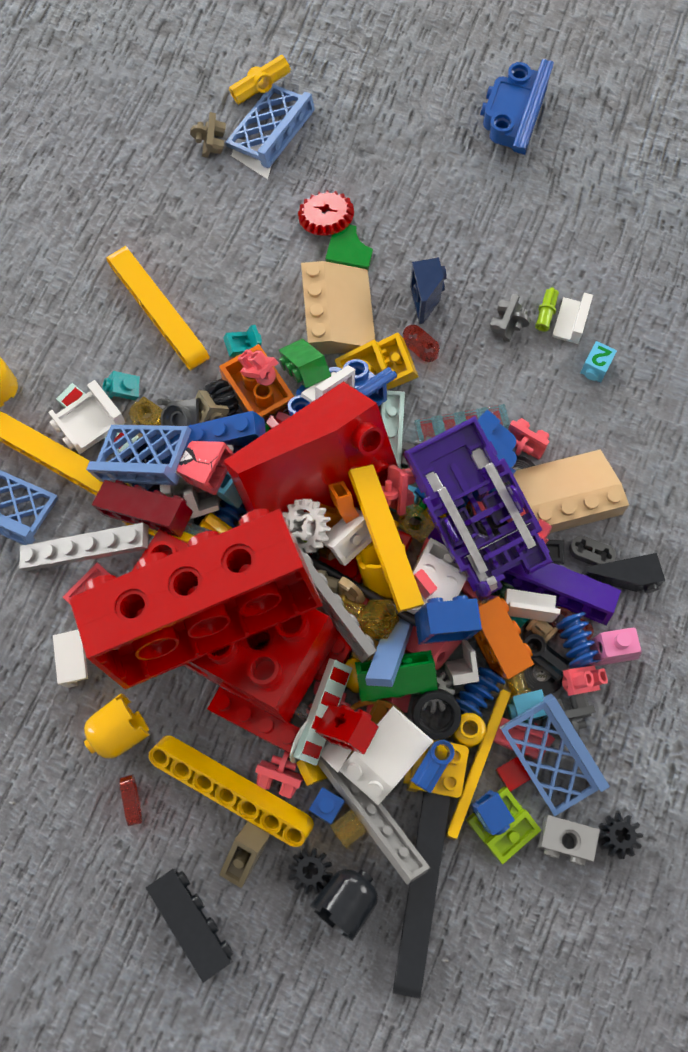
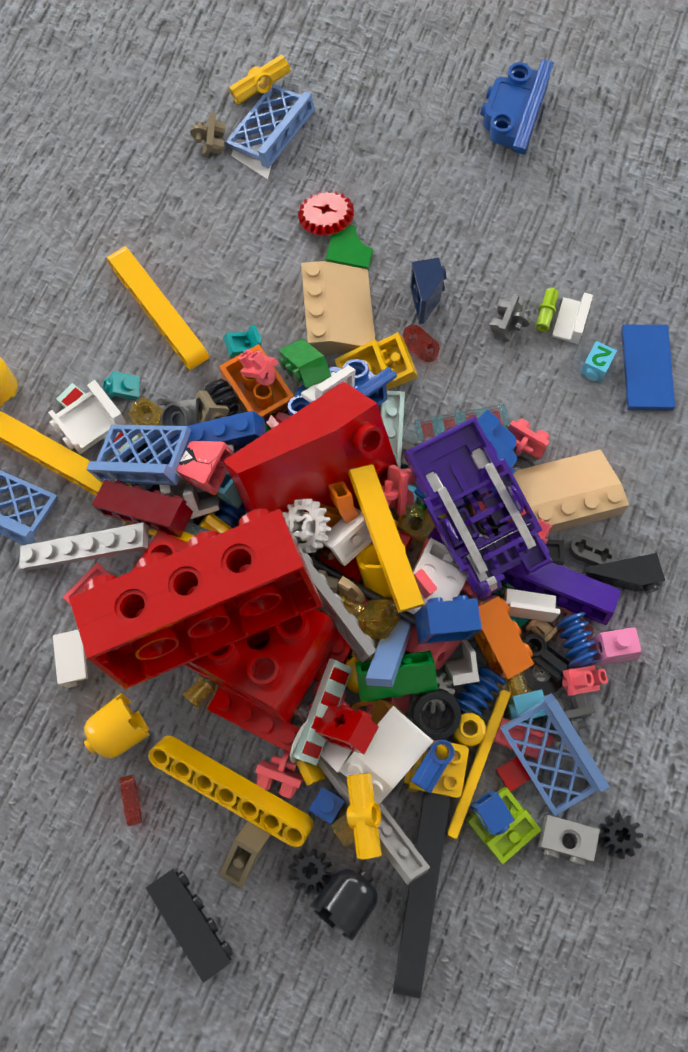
none -> clear yellow bush [181,675,215,709]
none -> yellow piece [347,773,382,859]
none -> blue tile [621,324,675,410]

